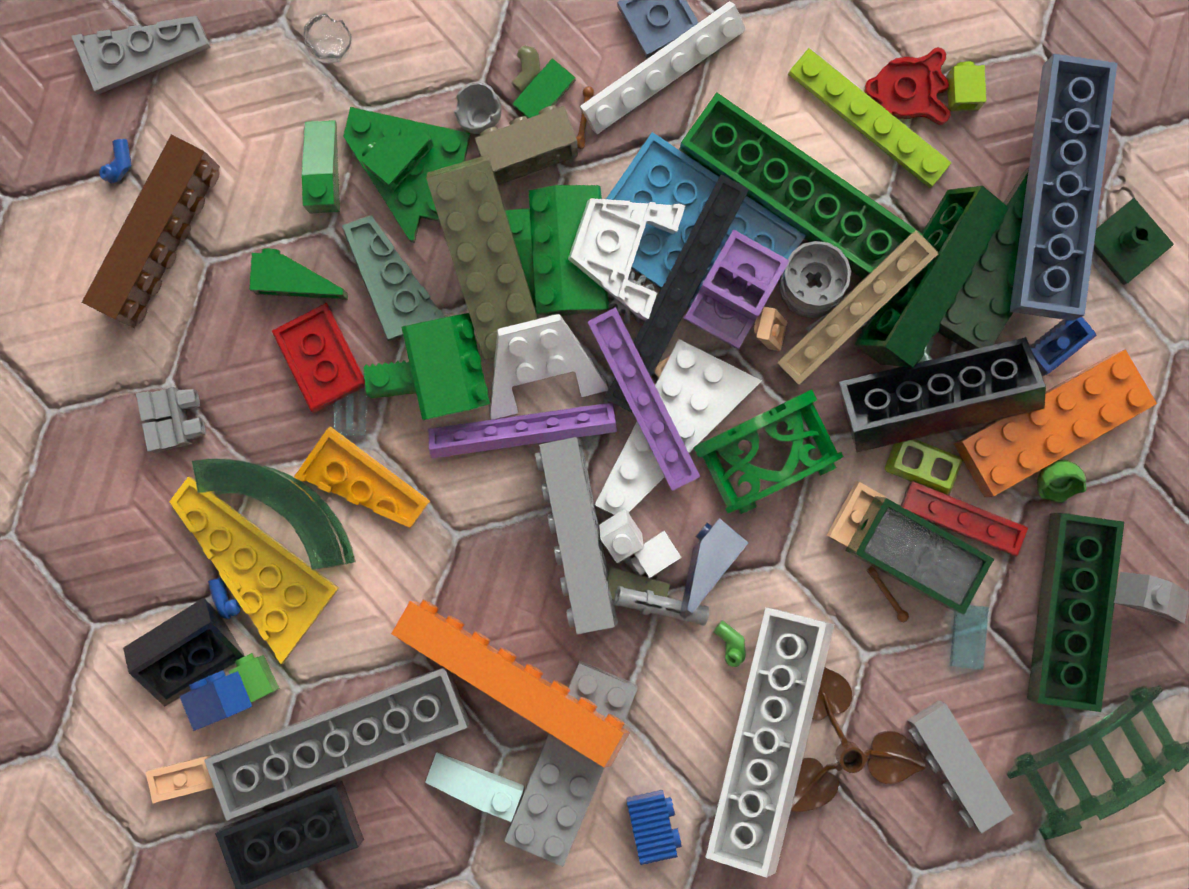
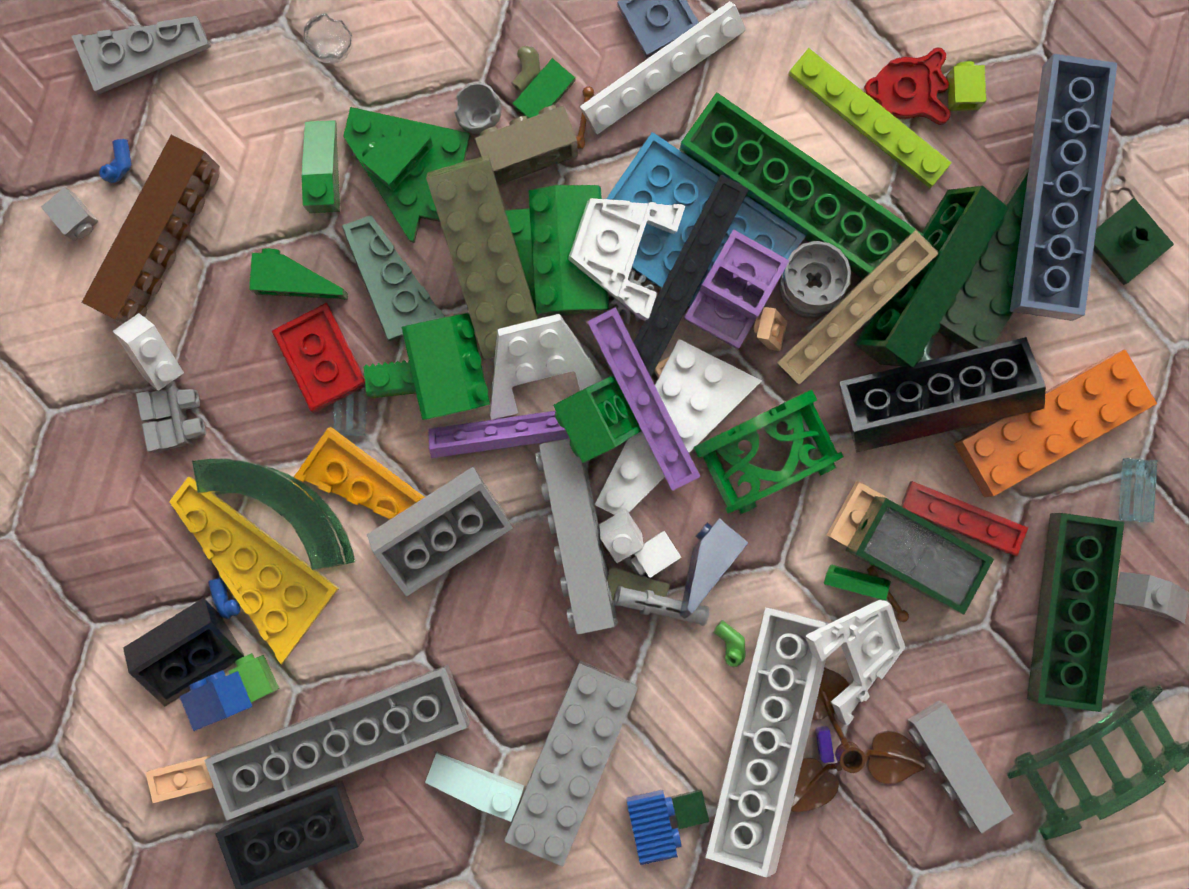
orange brick [391,599,630,768] -> none
lime piece [885,439,963,495] -> none
clear light blue tile [950,605,989,670] -> none
blue brick [1030,317,1097,376] -> none
bright green hair [1037,460,1087,503] -> none
none -> light grey brick [41,187,99,241]
none -> white brick [113,313,184,391]
none -> light grey brick [367,467,513,597]
none -> green slope [553,375,642,463]
none -> dark green tile [671,789,709,829]
none -> white wing [805,599,905,726]
none -> dark purple tile [815,726,835,763]
none -> green tile [824,565,891,601]
none -> clear light blue tile [1119,458,1157,523]

